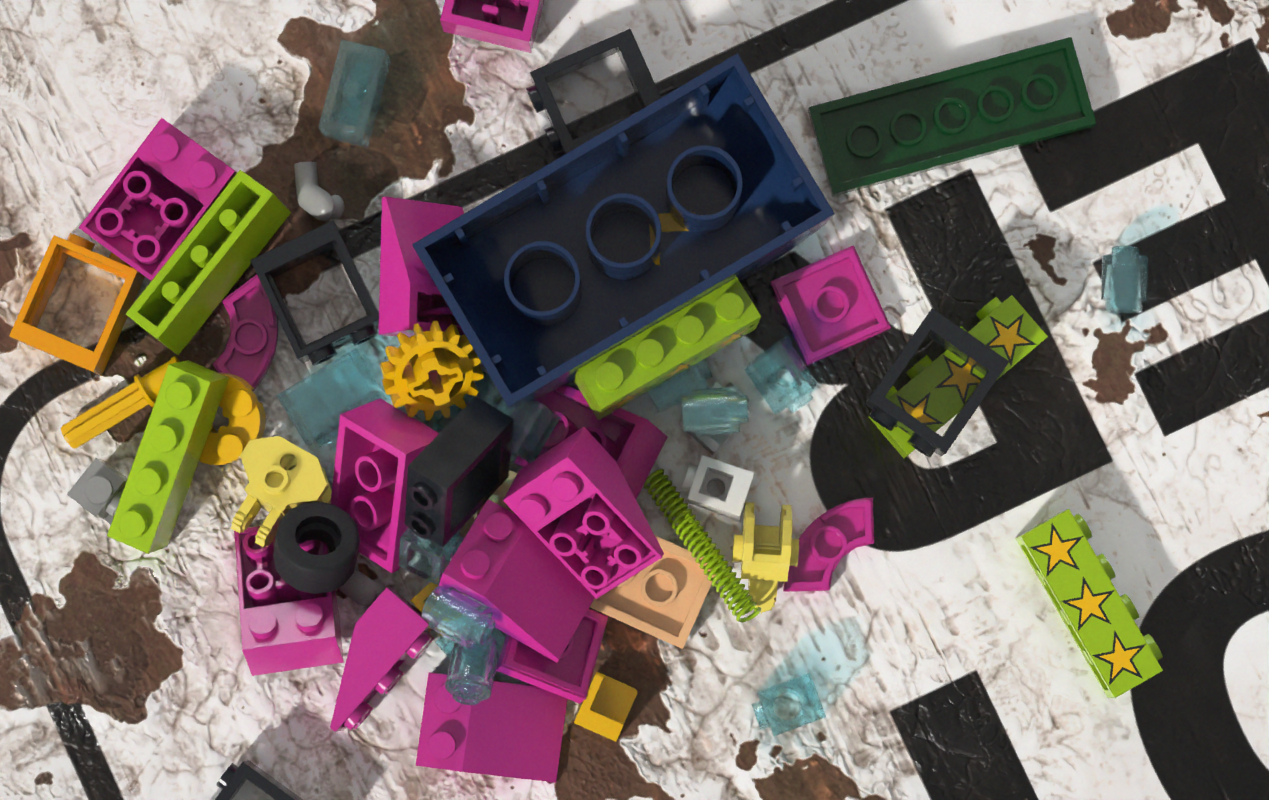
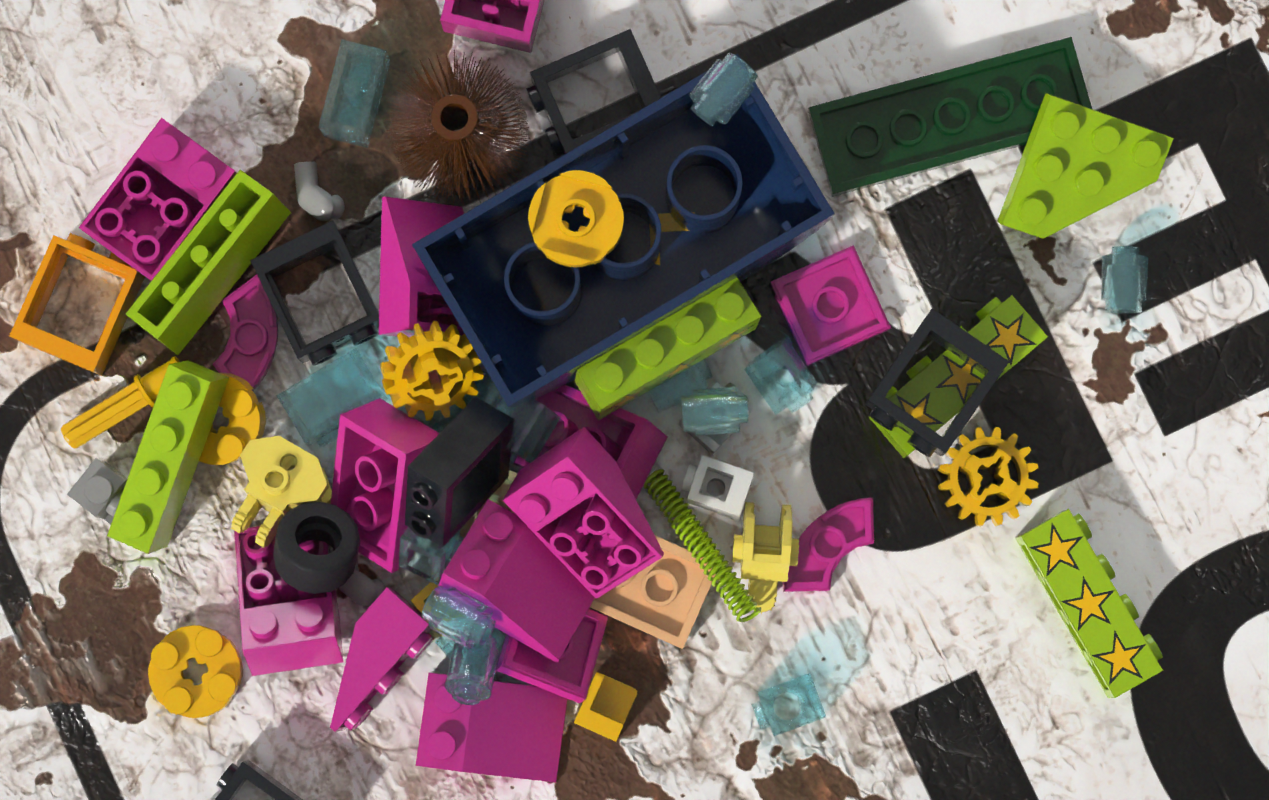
none -> yellow plate [148,625,243,718]
none -> reddish brown piece [385,50,530,206]
none -> yellow plate [528,170,624,267]
none -> clear light blue brick [689,53,758,126]
none -> yellow gear [938,427,1039,527]
none -> lime plate [997,93,1174,239]

